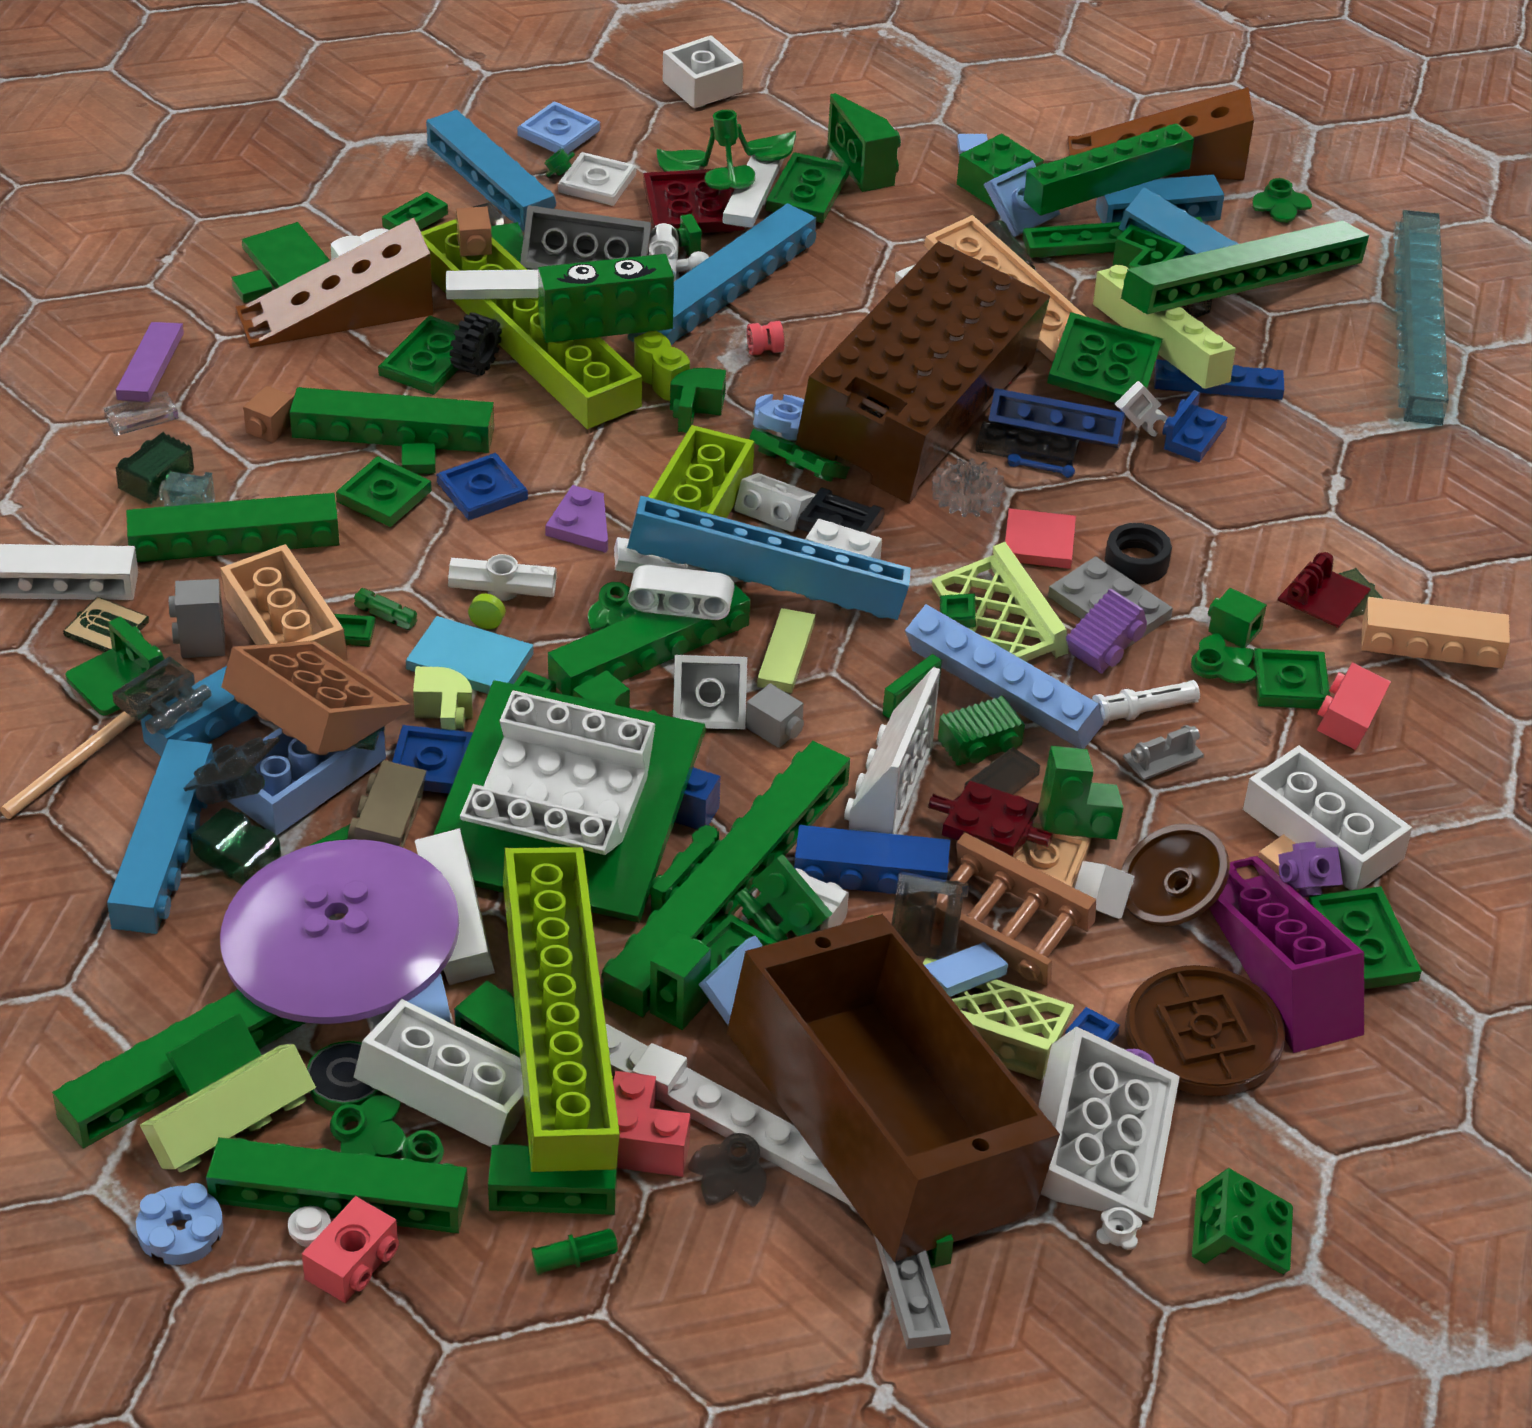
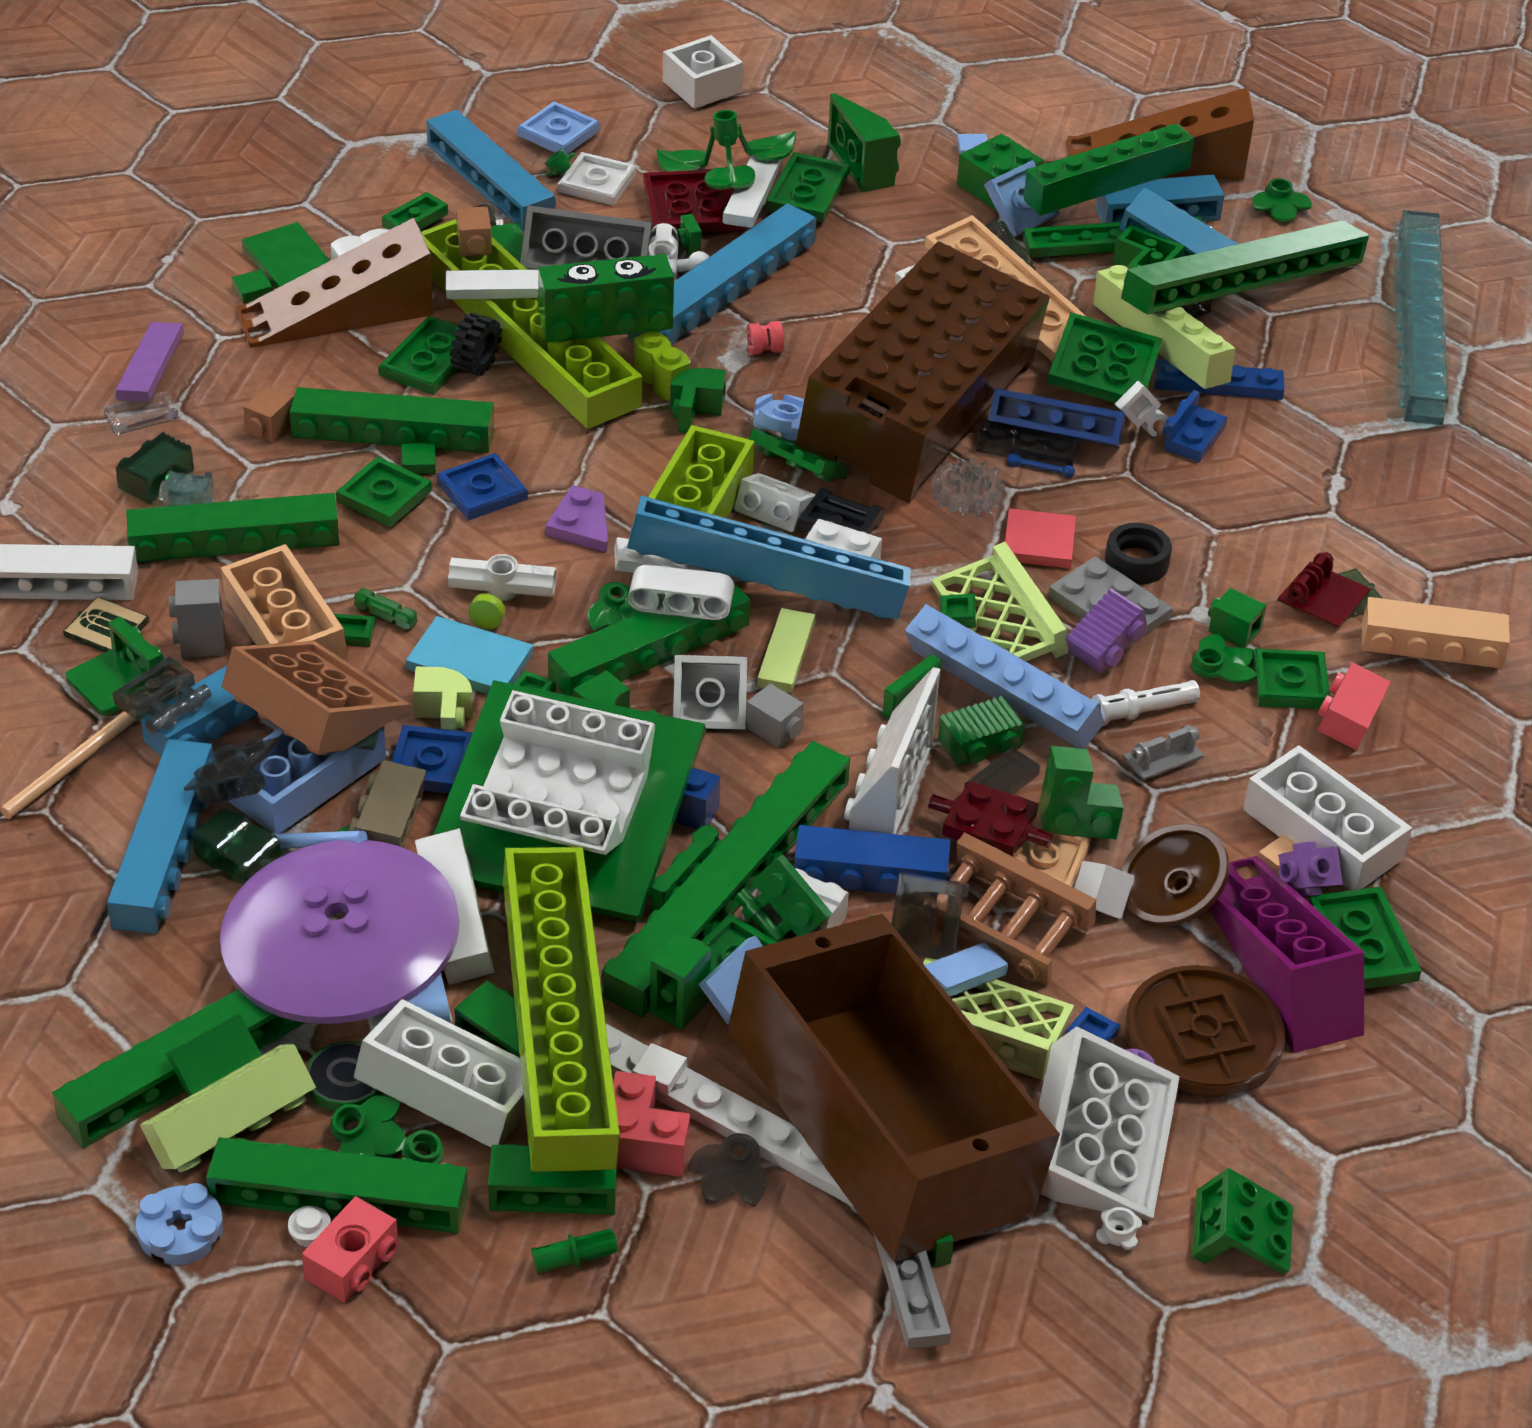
none -> light blue bar [272,831,368,849]

